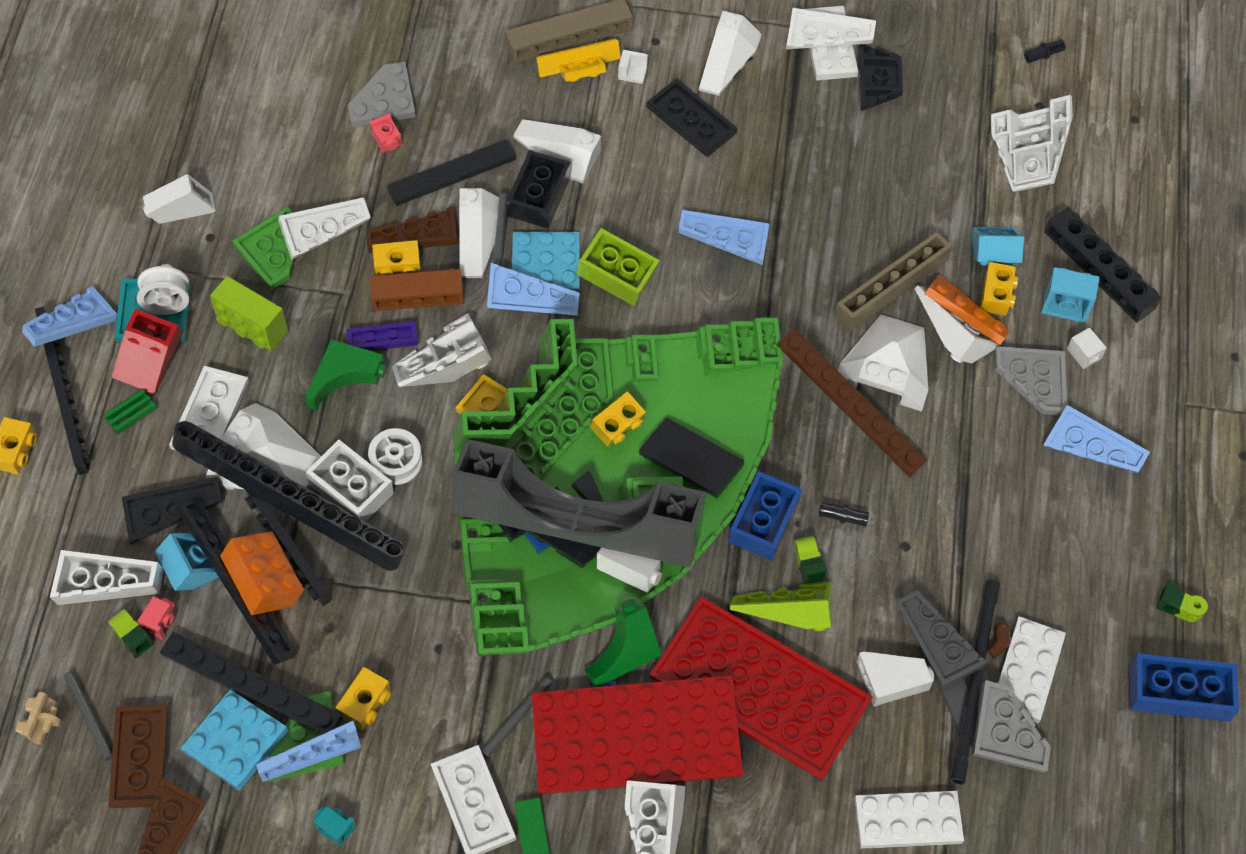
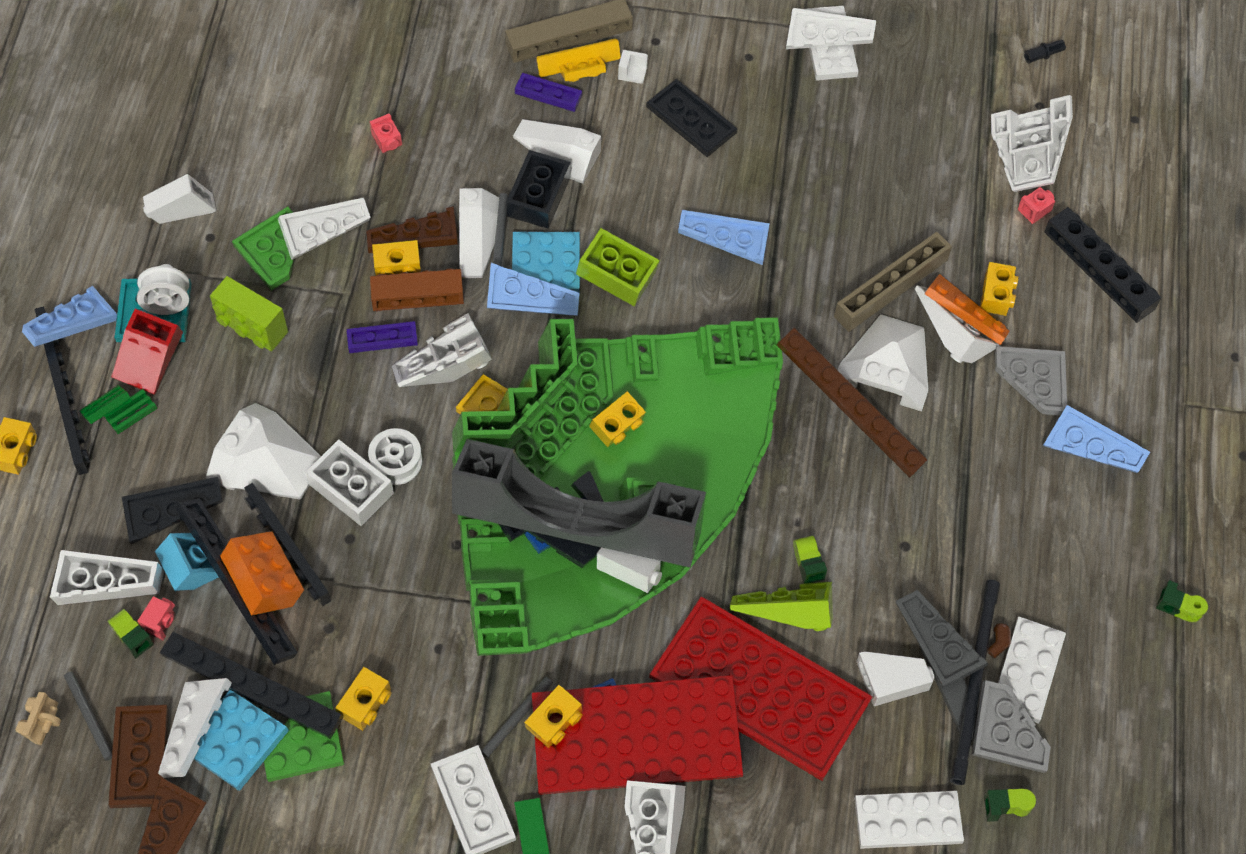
white plate [169,366,249,450] -> none
black beam [172,421,405,571] -> none
light blue wing [256,721,362,782] -> none
green arch [305,340,387,411] -> none
teal brick [313,806,357,847] -> none
light grey plate [348,61,416,127] -> none
black tile [387,139,516,206] -> none
green arch [584,597,662,687] -> none
black tile [639,417,744,498] -> none
white wedge [699,11,762,96] -> none
blue brick [728,471,802,561] -> none
black pin [819,502,869,527] -> none
black wing [858,44,903,111] -> none
medium azure slope [971,227,1024,266] -> none
medium azure brick [1041,267,1099,323] -> none
white panel [1067,328,1106,369] -> none
blue brick [1129,653,1239,721] -> none
none -> green tile [79,385,131,424]
none -> white wing [158,678,232,778]
none -> dark purple plate [515,73,582,112]
none -> yellow brick [524,685,583,748]
none -> leg [984,789,1036,822]
none -> coral brick [1018,187,1055,224]

